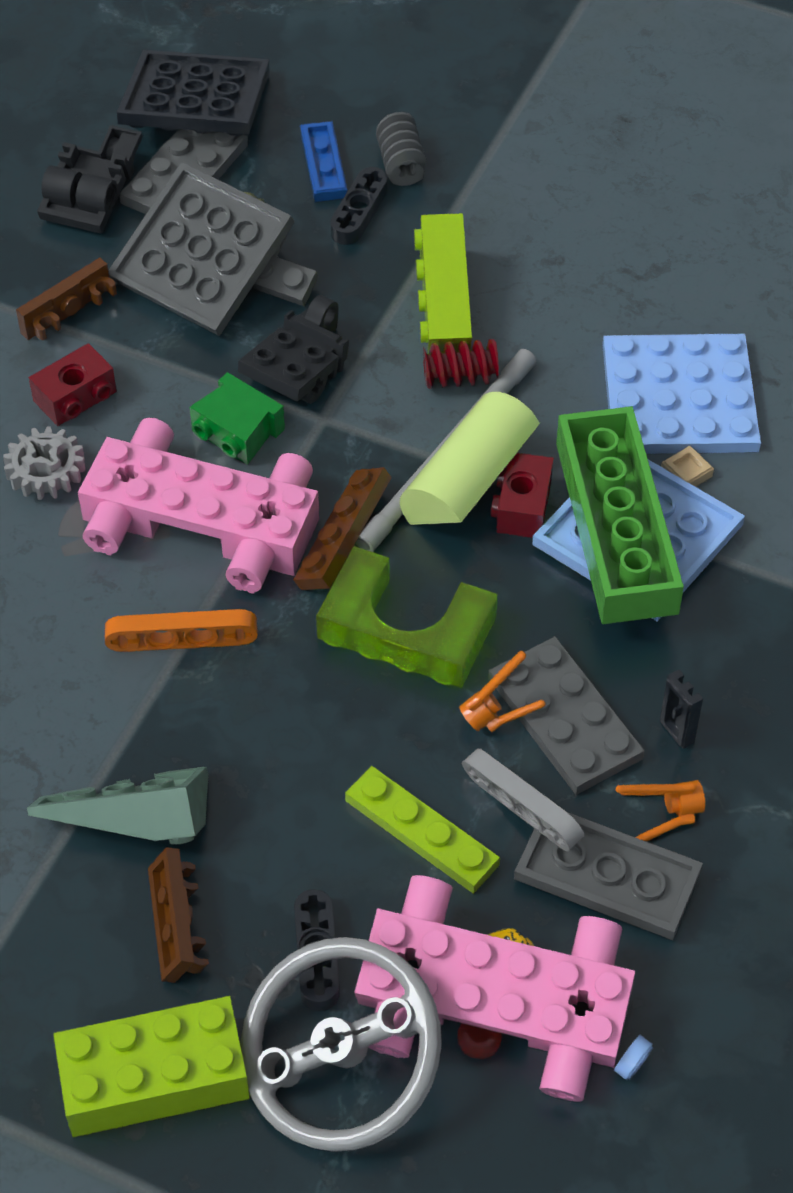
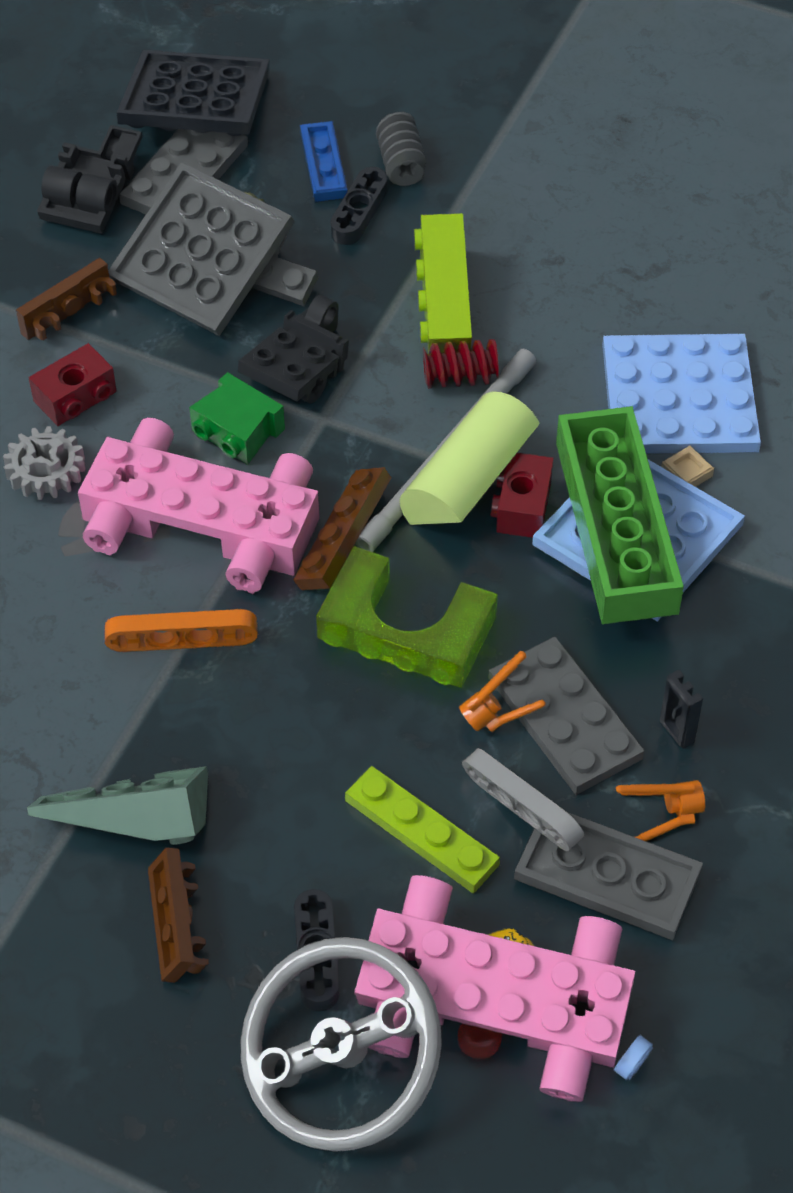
lime brick [53,996,250,1137] -> none

